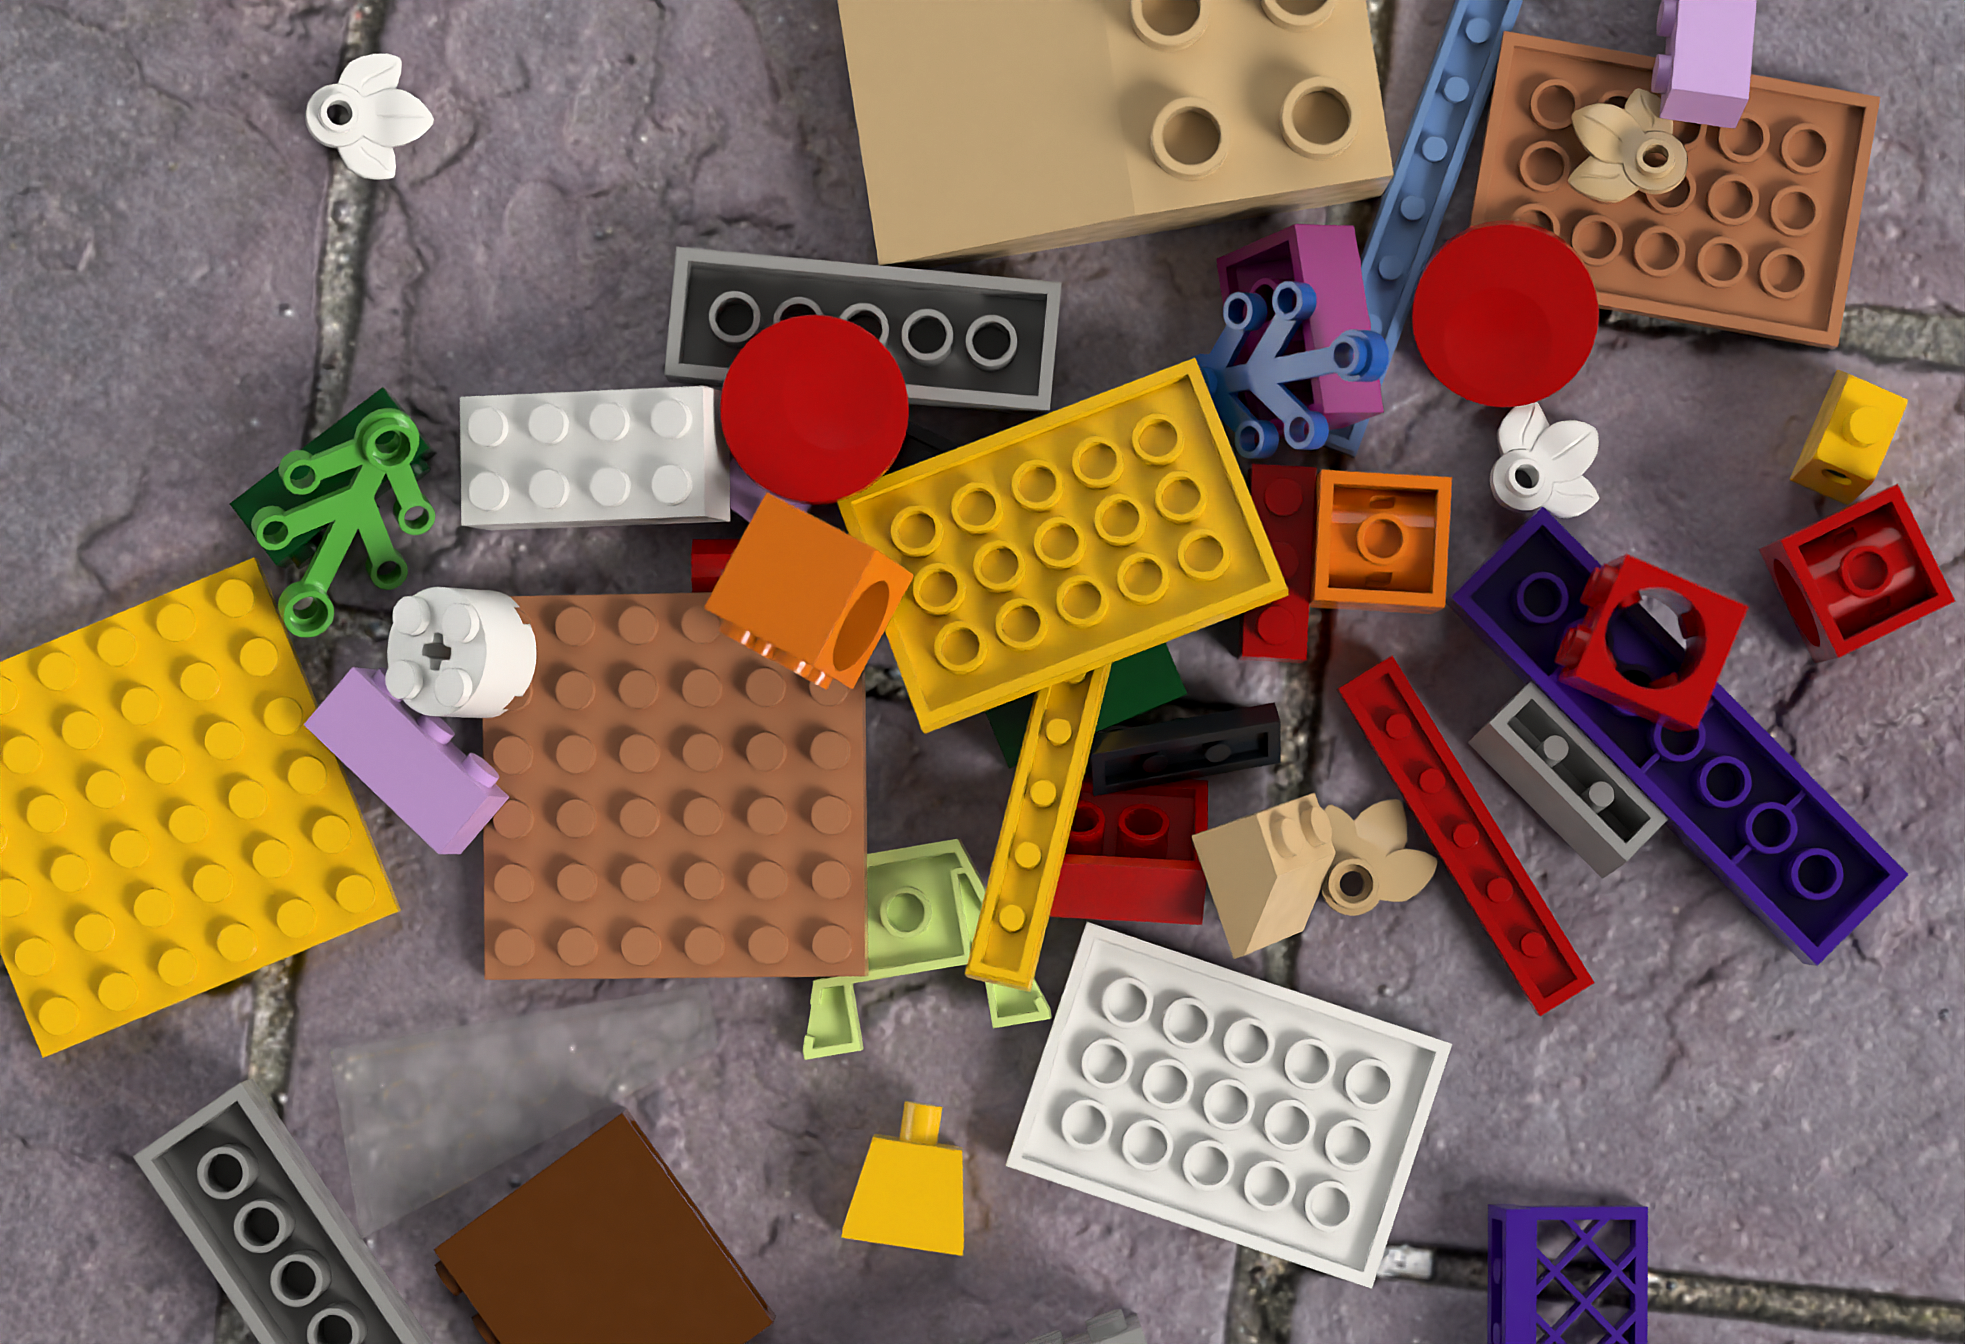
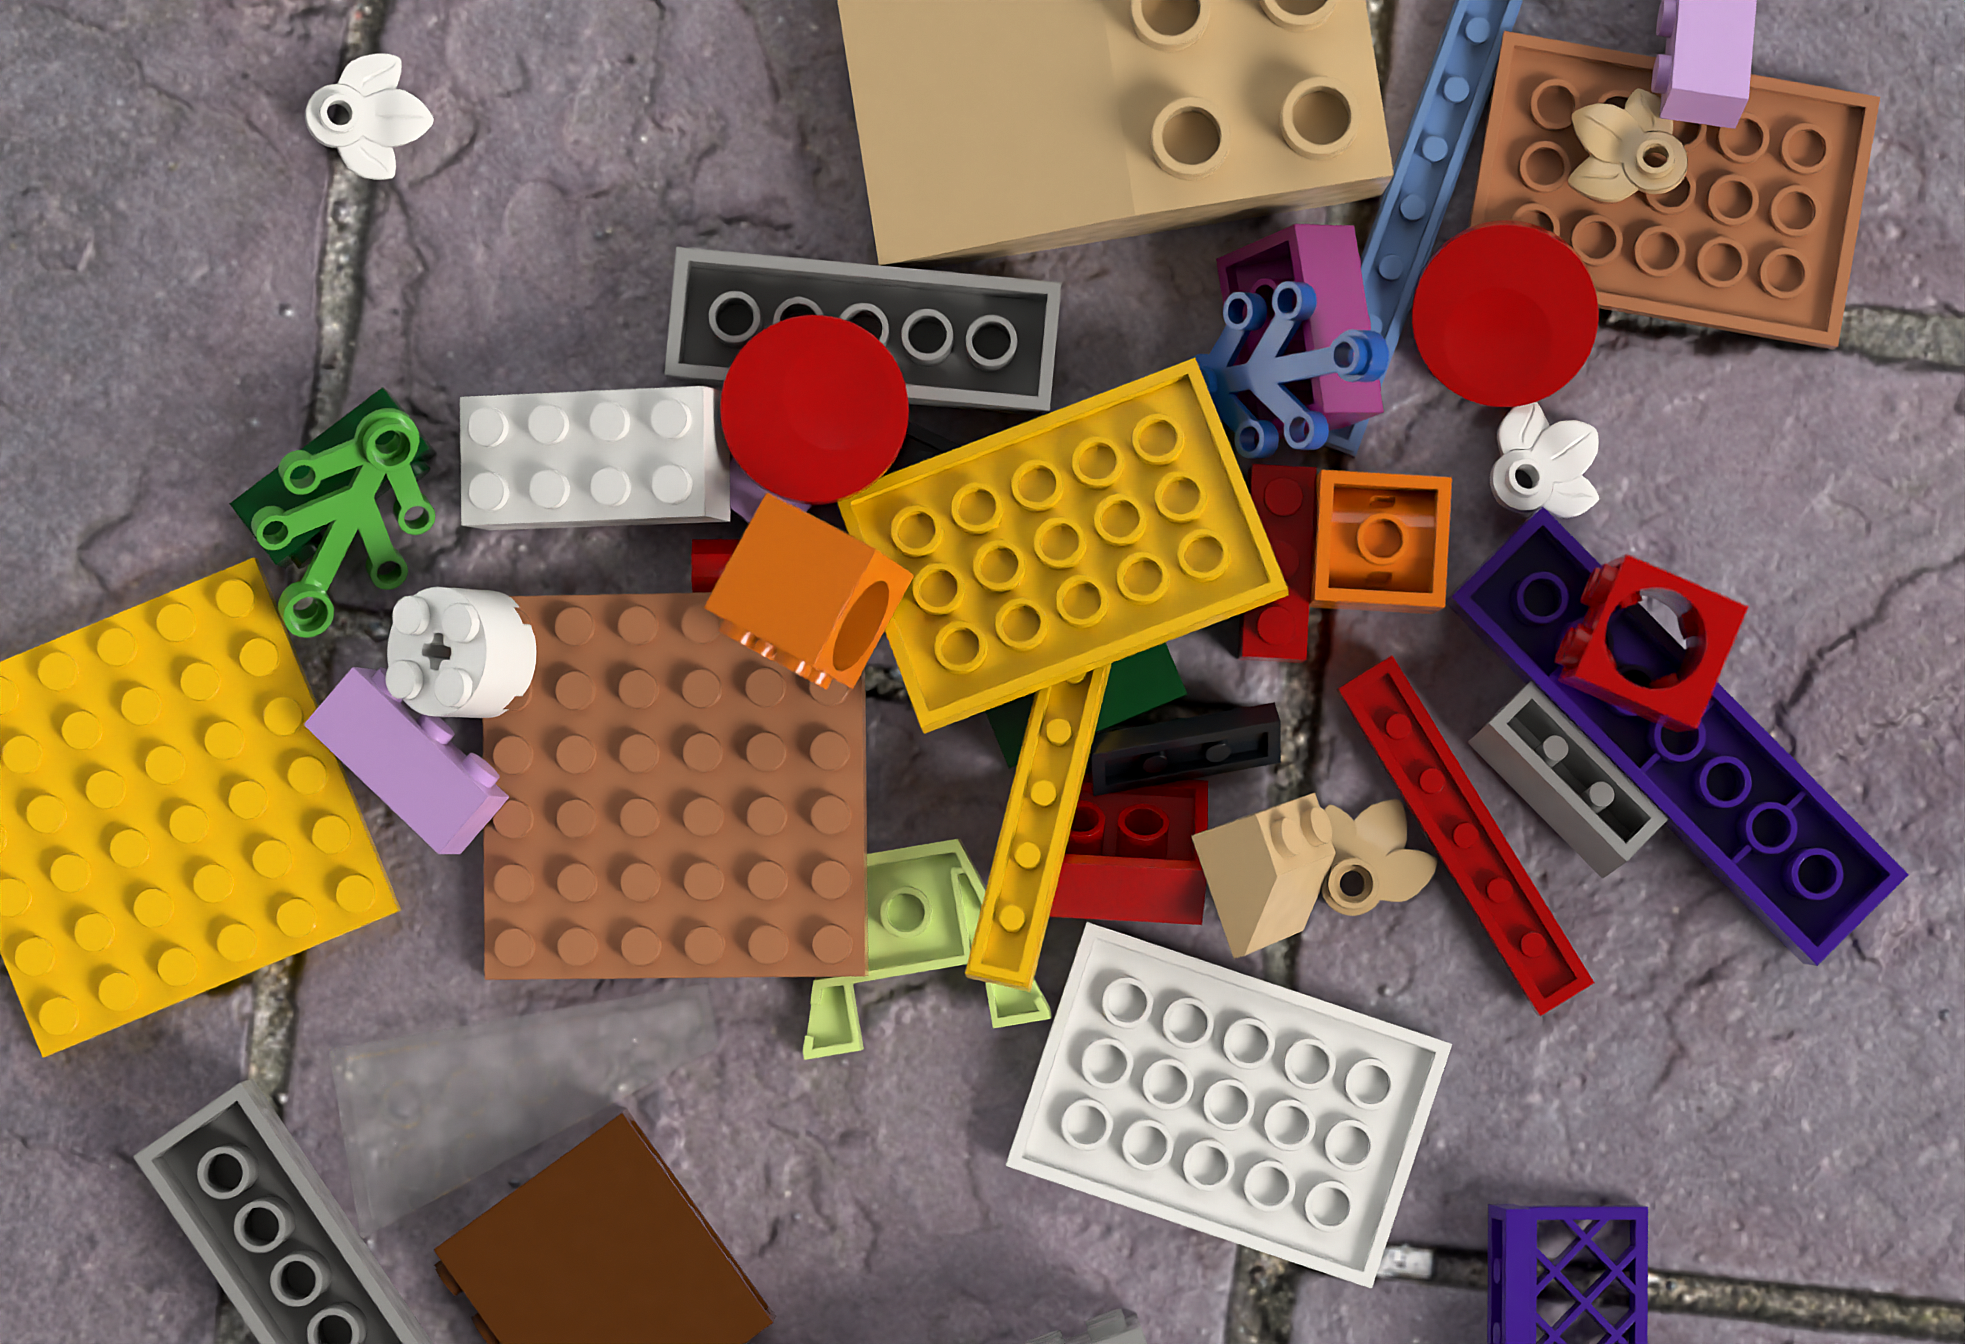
yellow torso [841,1101,964,1256] -> none
red brick [1758,484,1955,664] -> none
yellow torso [1789,369,1908,505] -> none

